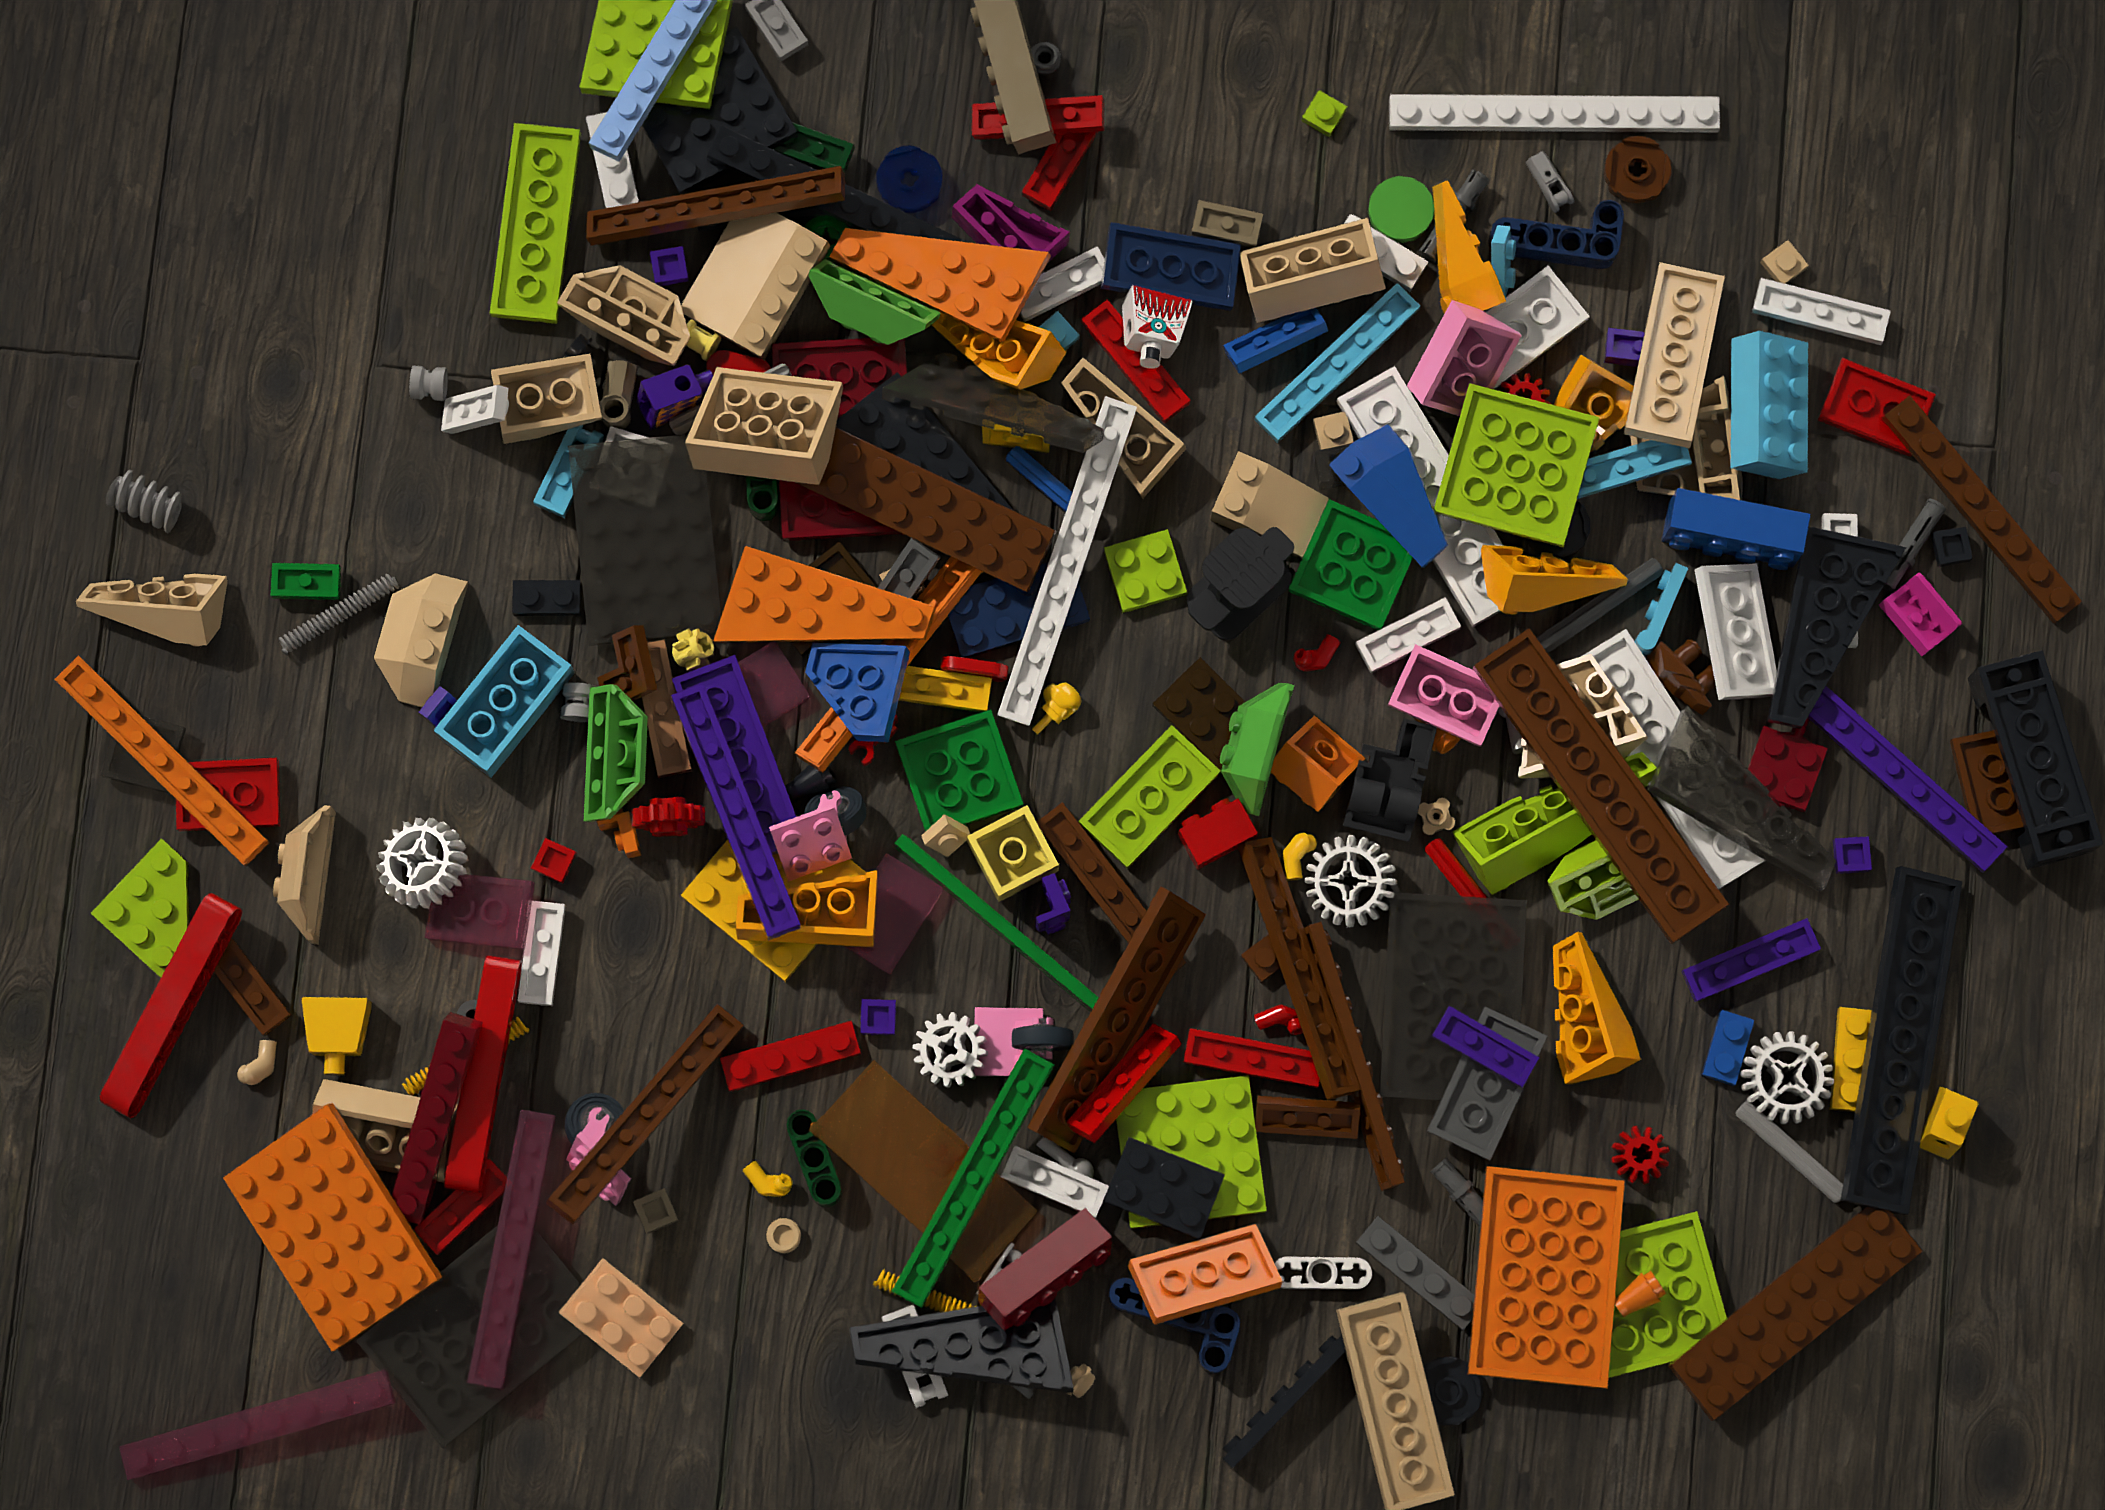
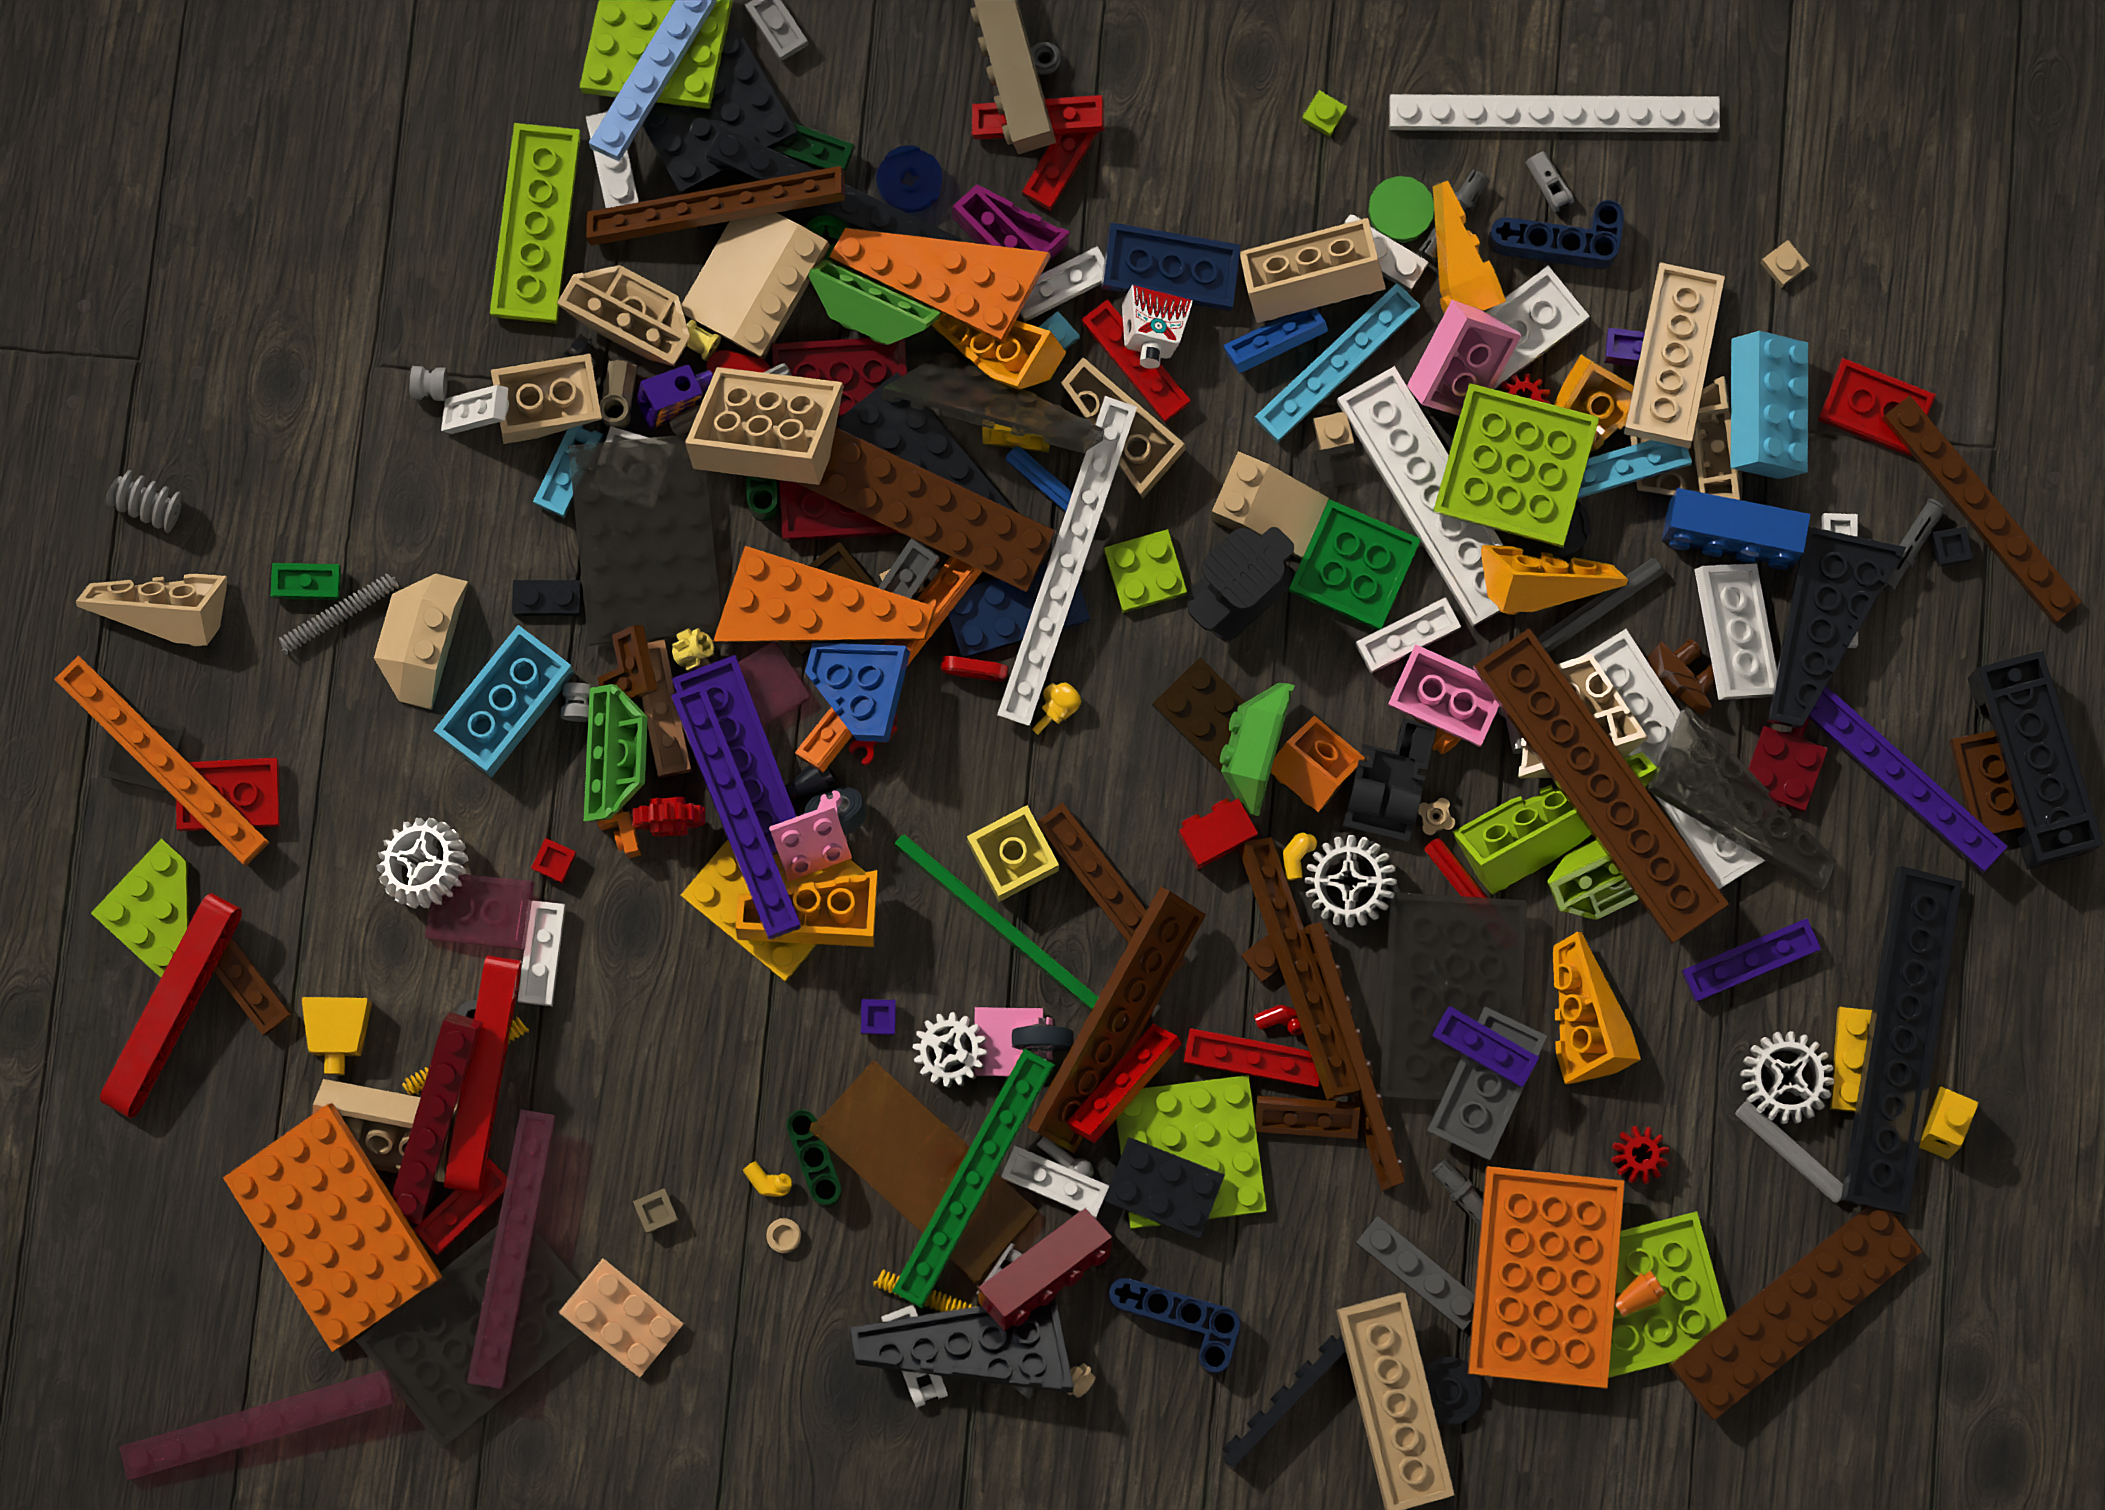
tan arm [237,1040,277,1085] -> none
tan wedge [273,805,336,945] -> none
dark purple plate [419,686,457,728] -> none
reddish brown plate [546,1004,744,1225] -> none
plate [565,1093,631,1206] -> none
dark purple plate [650,246,689,286] -> none
red plate [720,1020,861,1092] -> none
clear pink tile [841,853,944,976] -> none
green plate [895,710,1024,832] -> none
yellow plate [899,666,992,712] -> none
tan plate [921,814,970,857] -> none
dark purple bracket [1036,873,1071,935] -> none
lime plate [1078,725,1221,869] -> none
orange plate [1128,1224,1283,1325] -> none
dark tan plate [1191,200,1263,248] -> none
white beam [1275,1257,1372,1290] -> none
red arm [1293,634,1341,672] -> none
blue wedge [1329,424,1449,568] -> none
medium azure plate [1491,225,1516,298] -> none
reddish brown plate [1604,136,1671,203] -> none
medium azure plate [1634,563,1688,656] -> none
blue plate [1701,1010,1754,1086] -> none
white plate [1752,278,1890,345] -> none
dark purple plate [1833,836,1872,874] -> none
dark pink bracket [1879,573,1962,656] -> none

